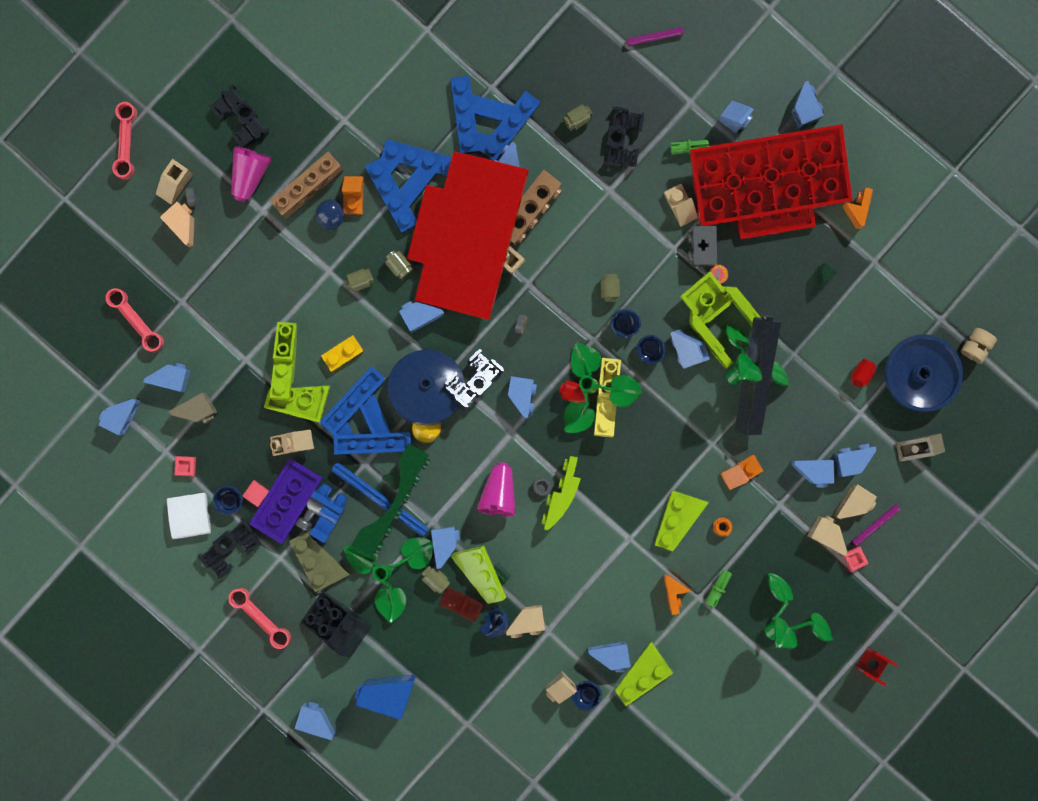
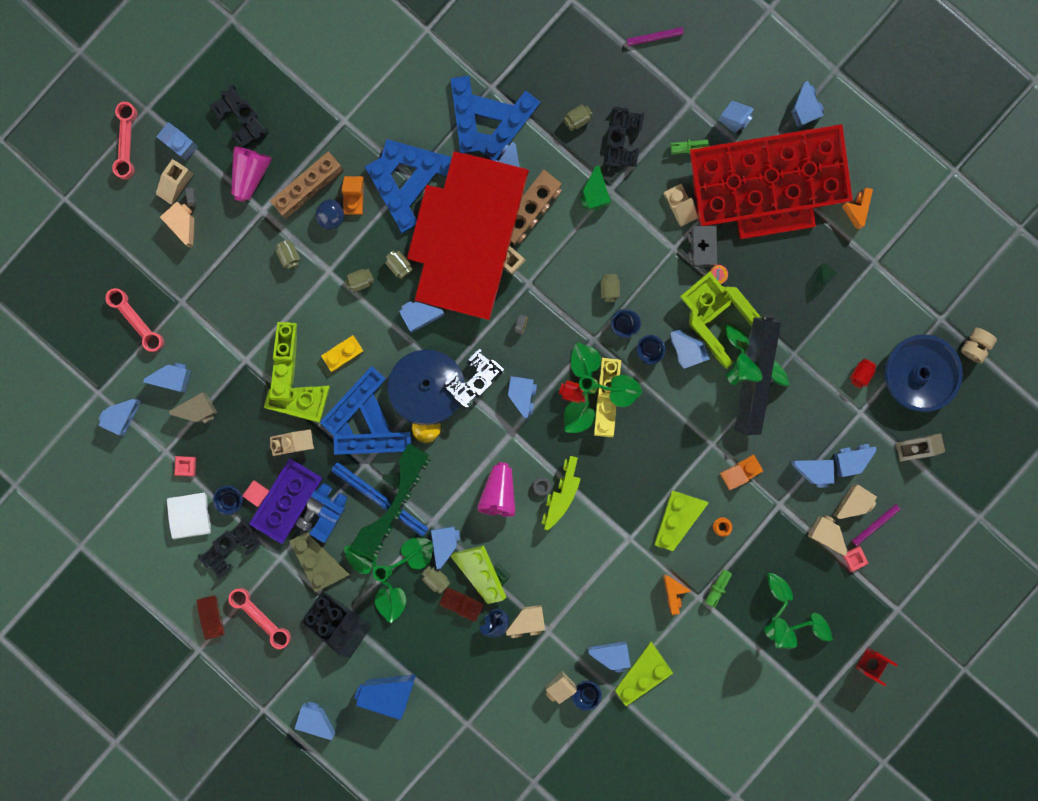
none -> medium blue slope [156,122,198,161]
none -> clear red slope [196,595,225,640]
none -> olive brick [276,240,301,270]
none -> green slope [580,166,611,212]

